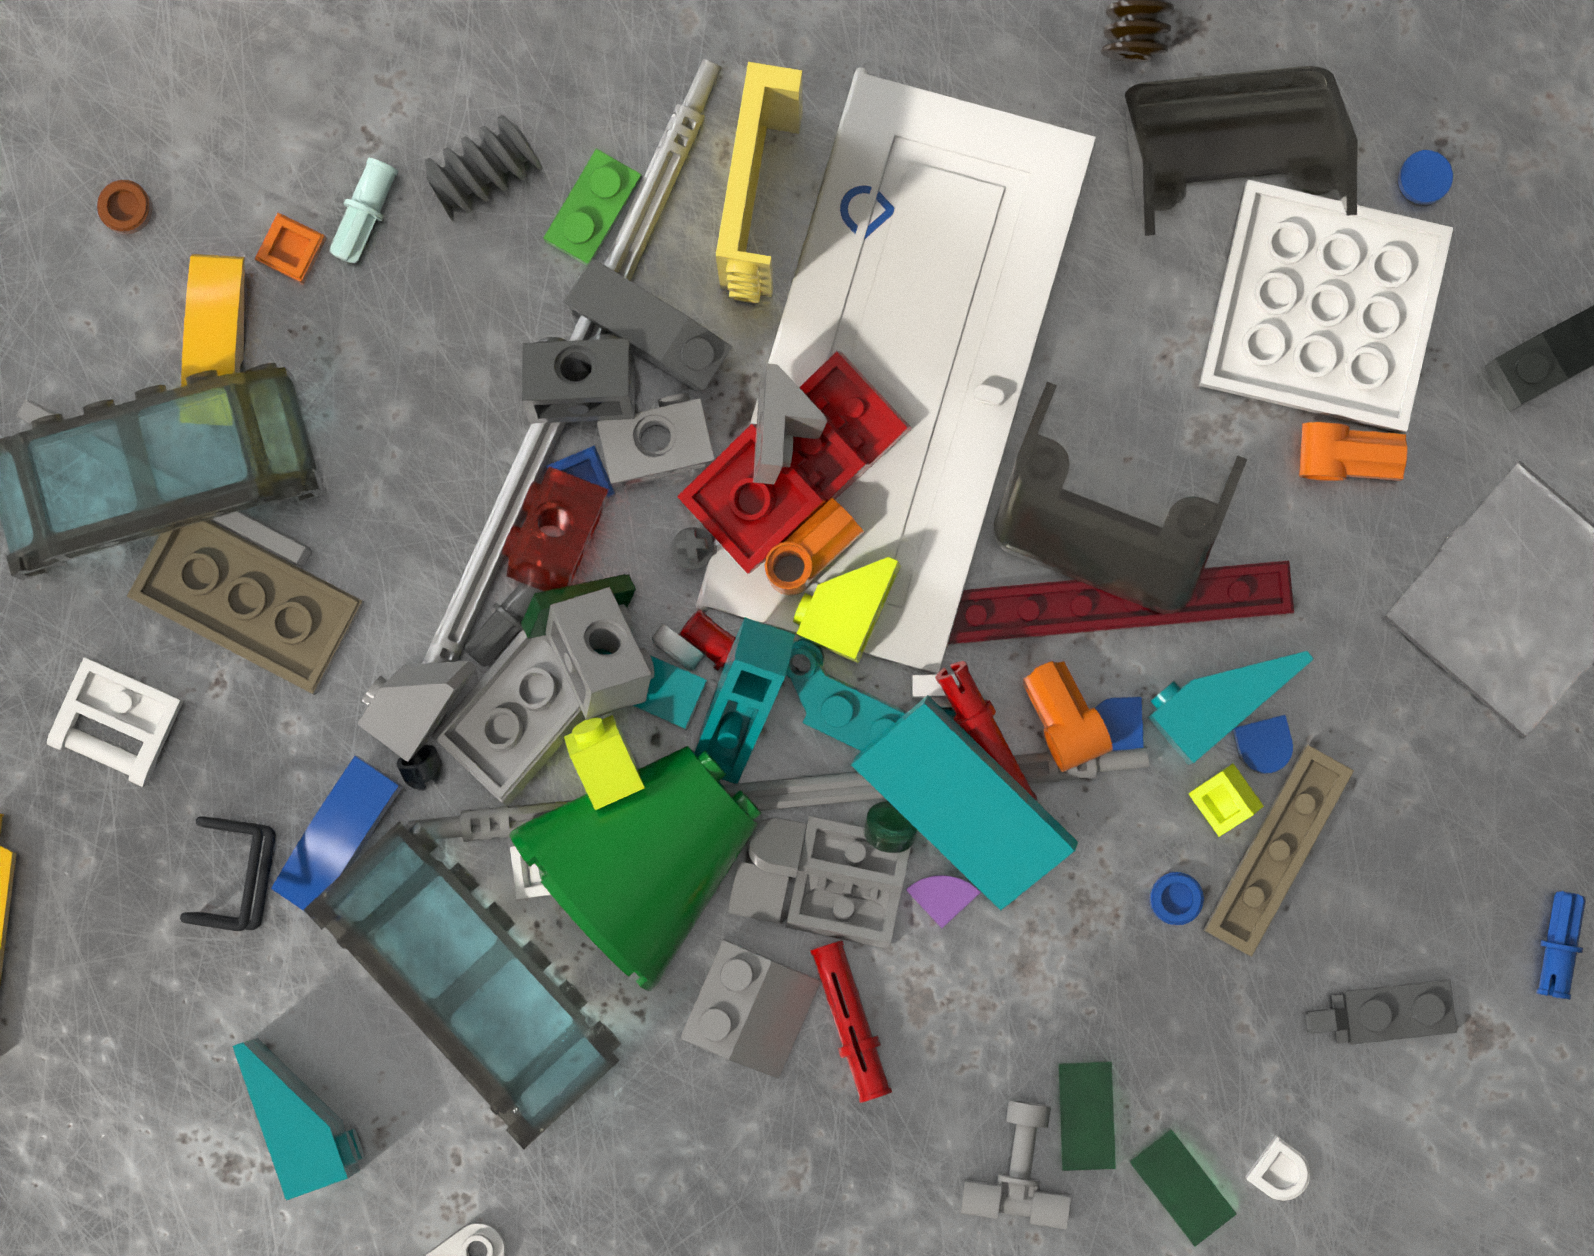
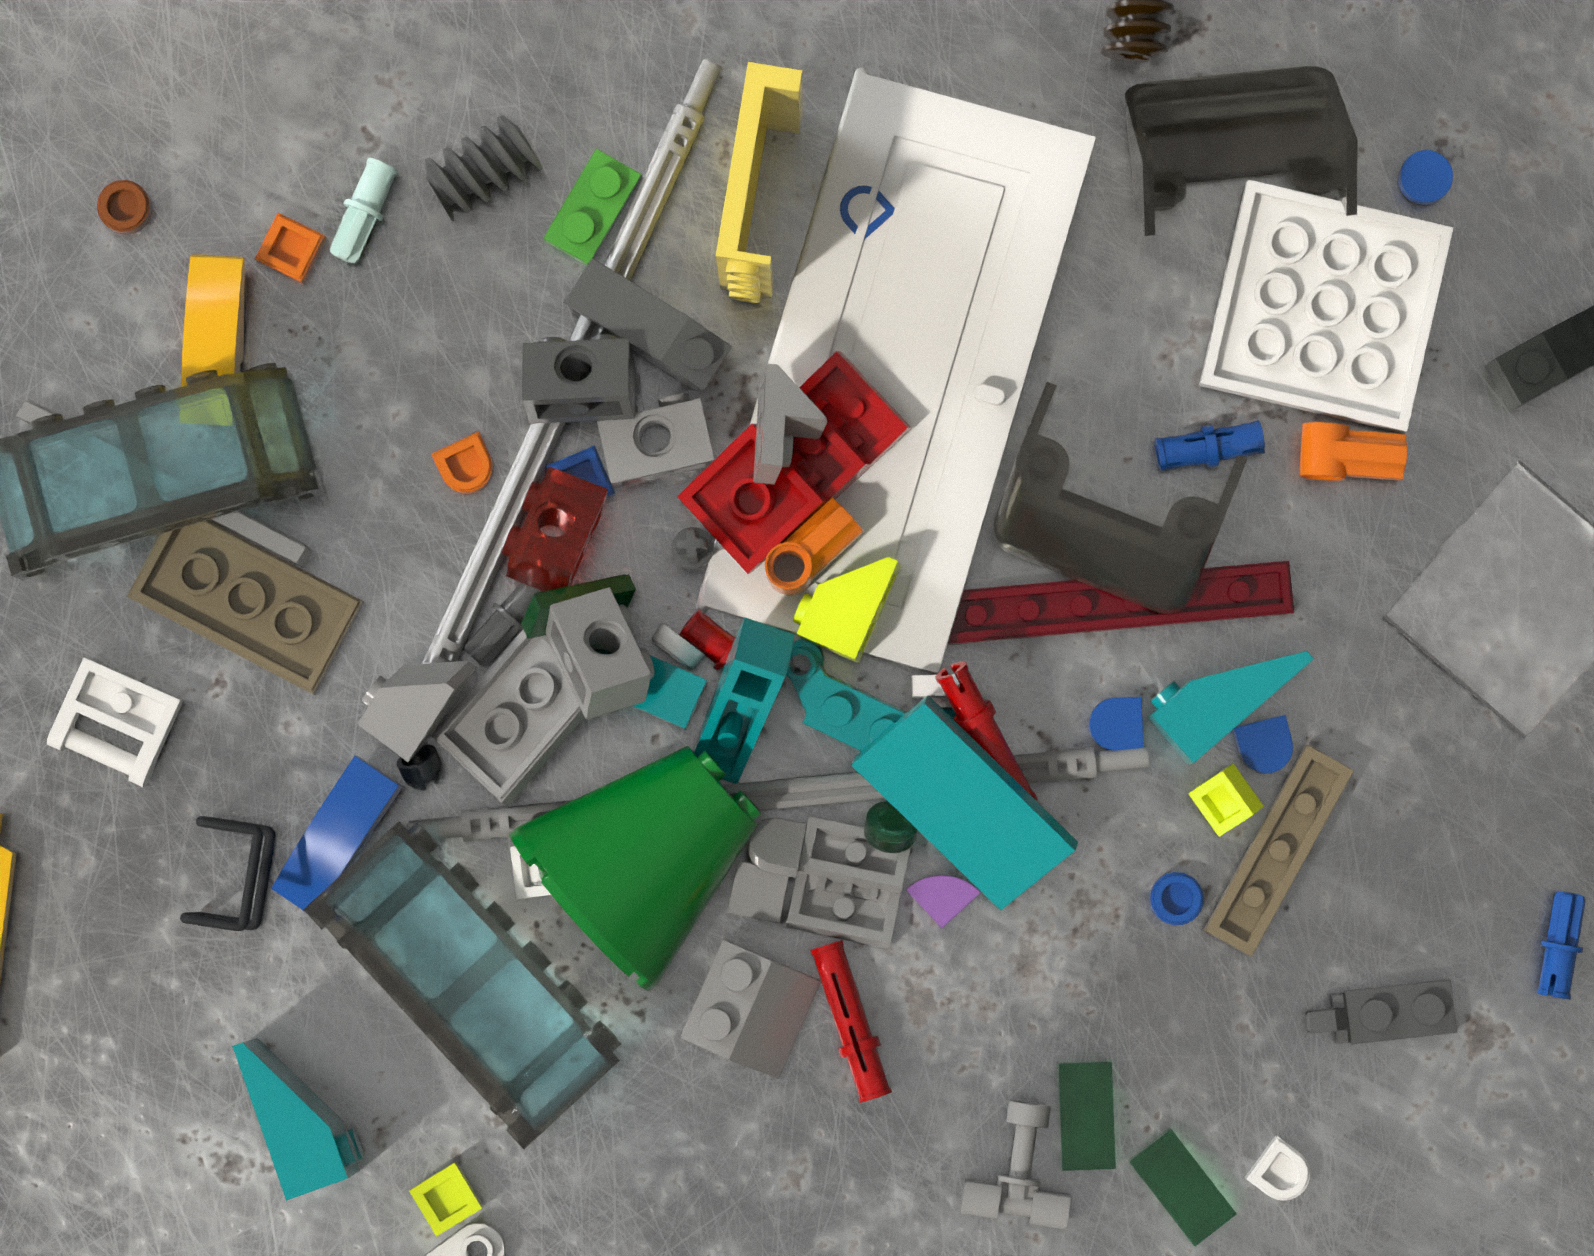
neon yellow slope [564,715,644,810] -> none
orange piece [1023,661,1113,772] -> none
none -> neon yellow plate [409,1161,484,1237]
none -> orange tile [431,431,494,494]
none -> blue pin [1155,420,1265,472]

